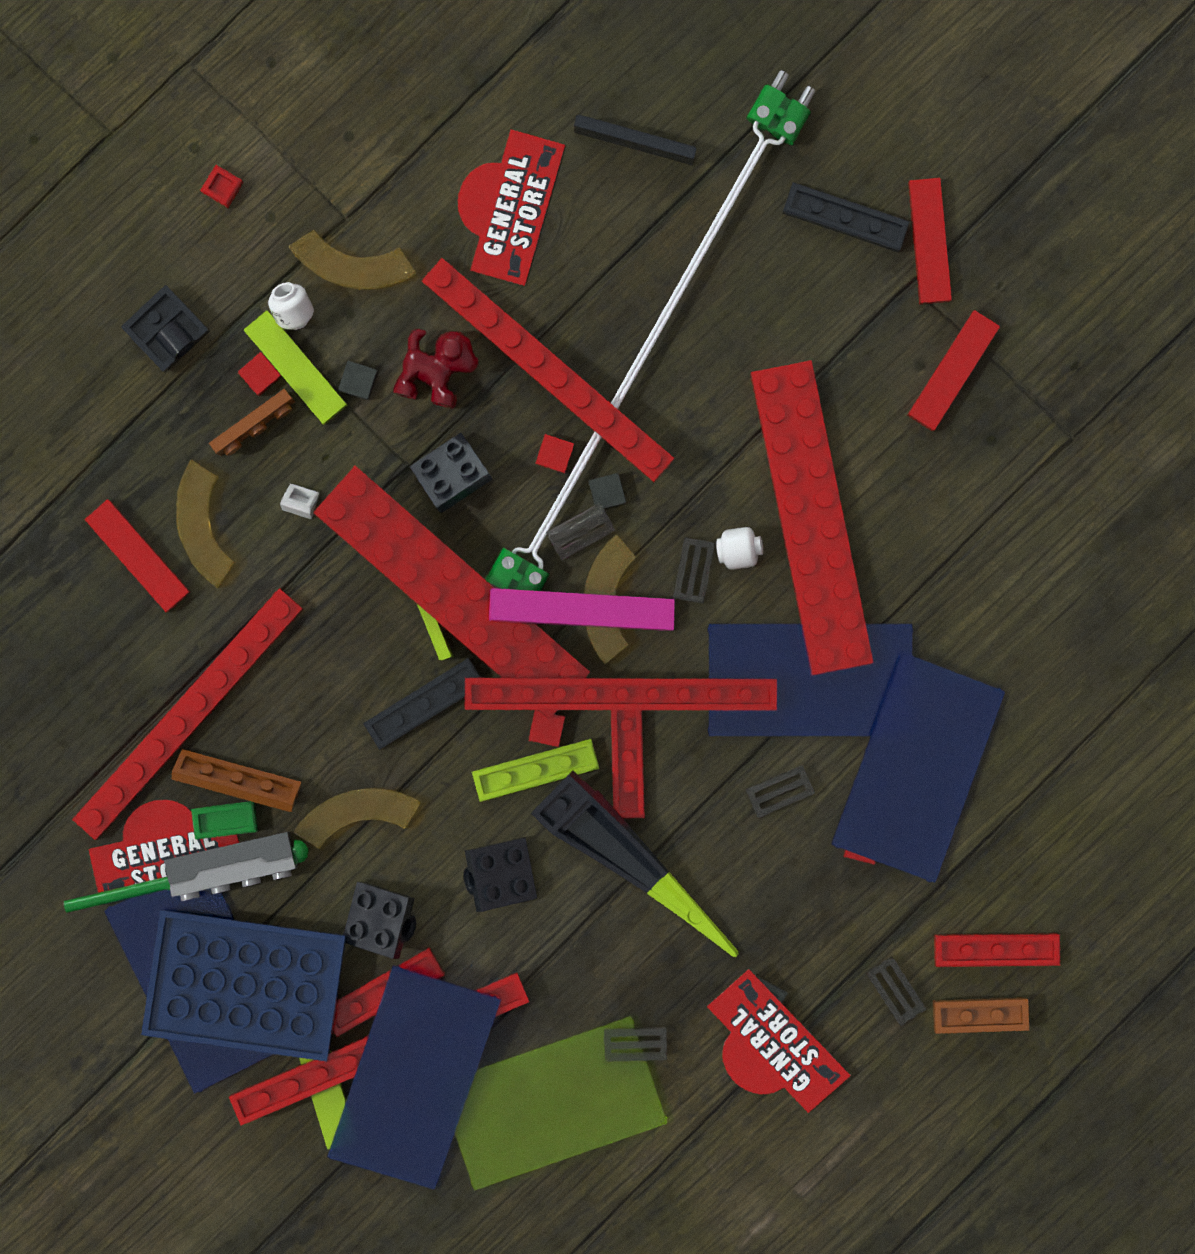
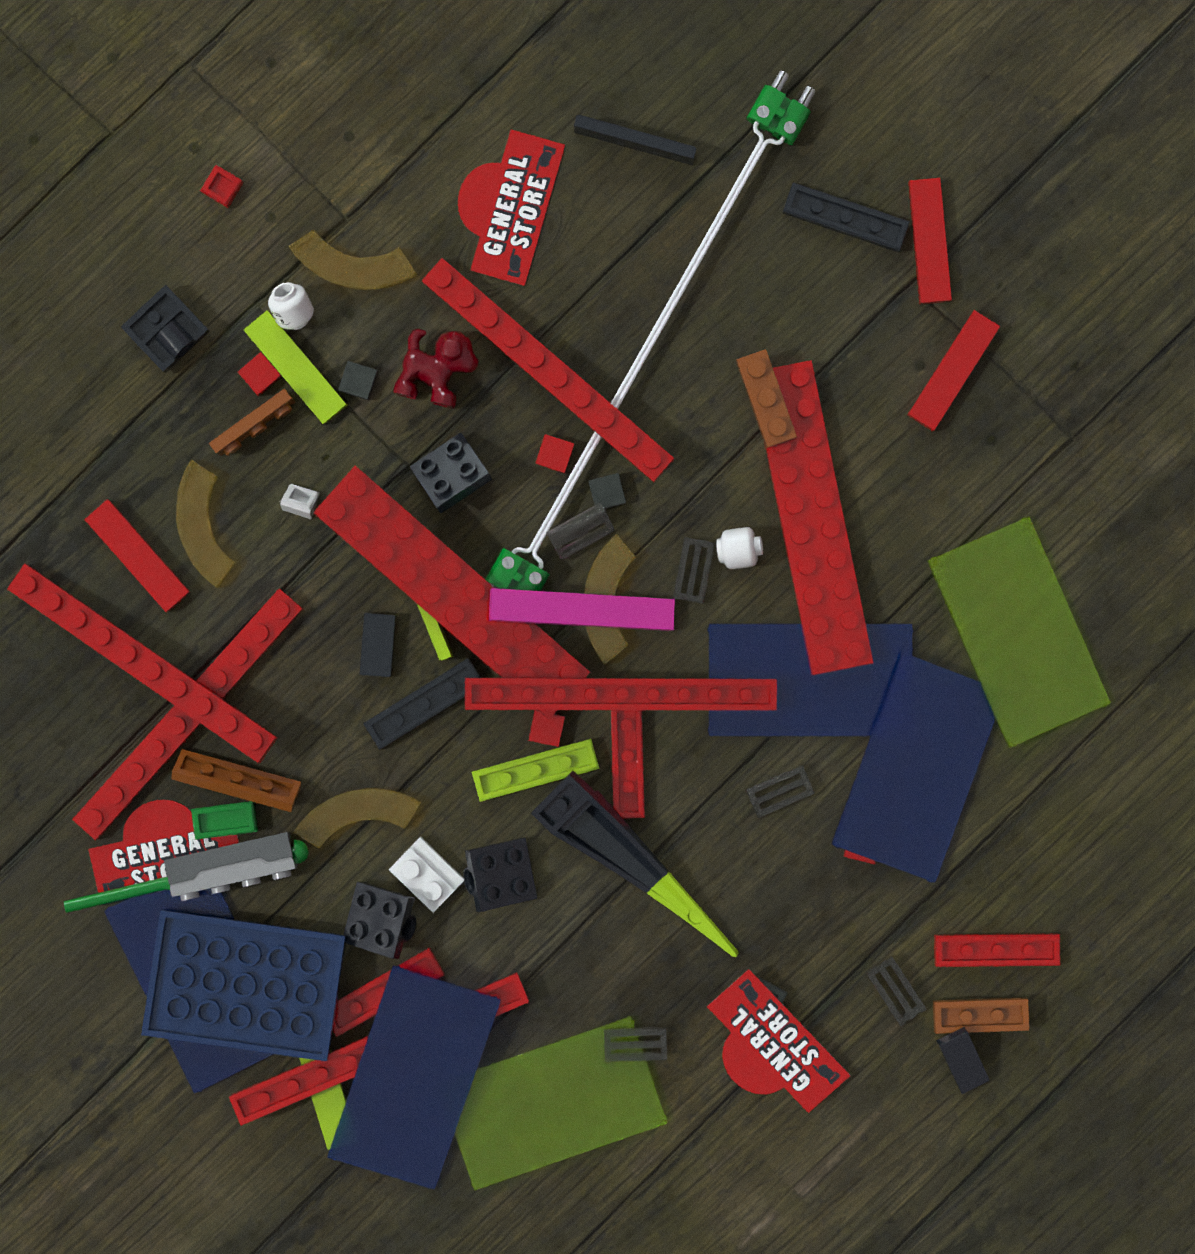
none -> red plate [7,564,278,763]
none -> black tile [360,613,396,677]
none -> white plate [389,837,464,913]
none -> dark orange plate [736,349,797,449]
none -> clear neon green piece [928,517,1111,748]
none -> black tile [936,1027,990,1094]

